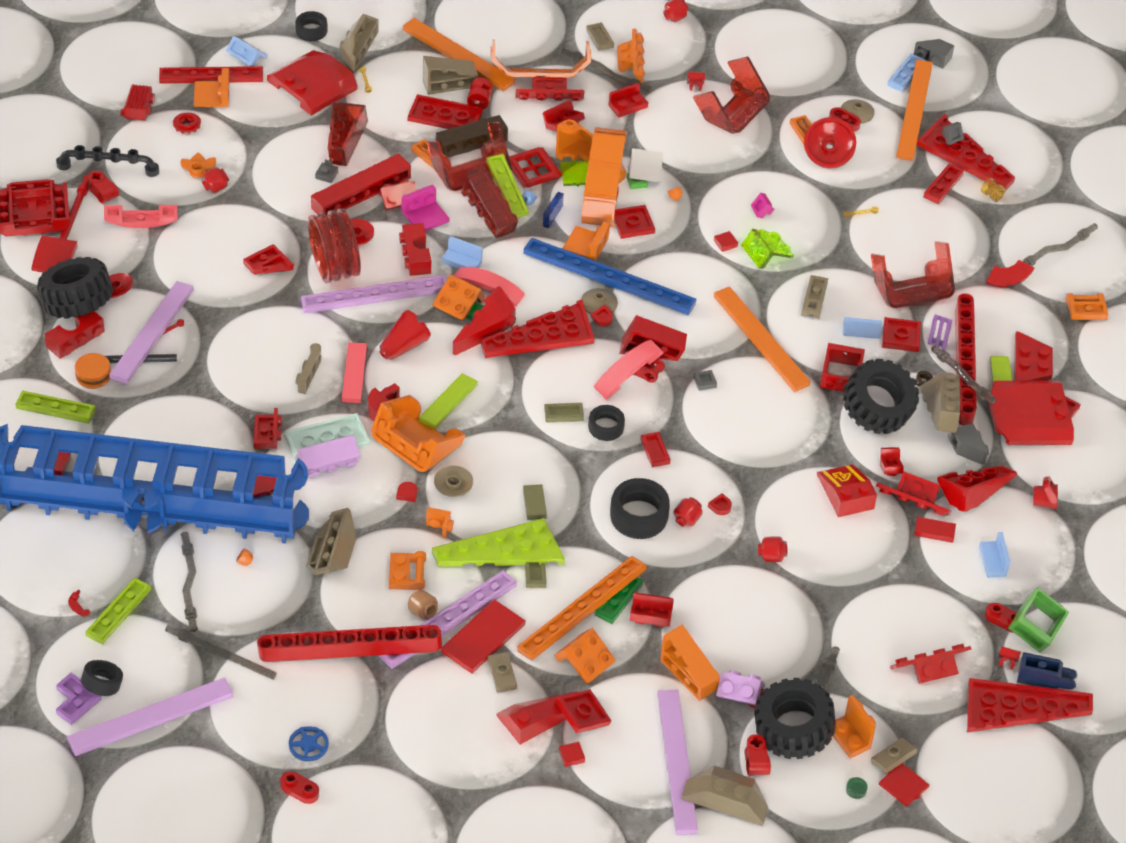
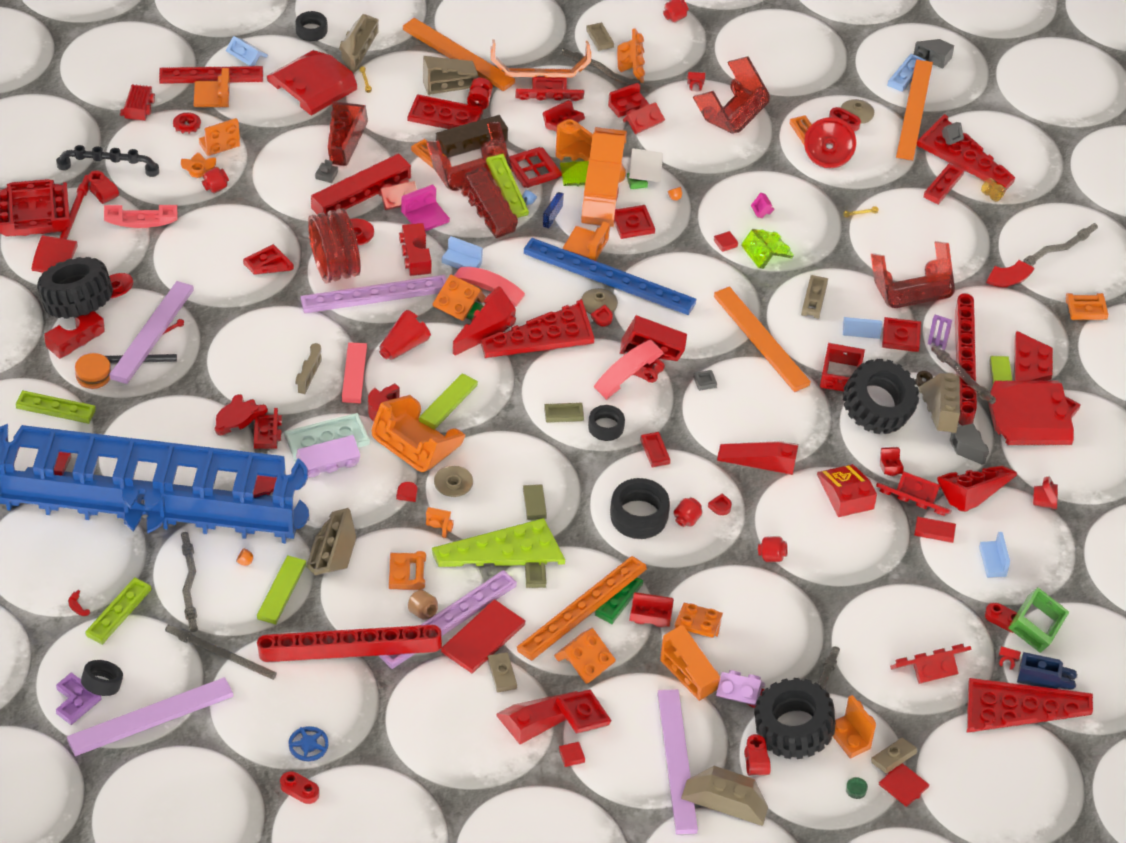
none -> orange bracket [199,118,240,156]
none -> red tile [215,394,268,436]
none -> lime tile [257,555,306,625]
none -> bracket [623,102,665,135]
none -> orange bracket [674,602,723,638]
none -> red wedge [717,441,799,475]

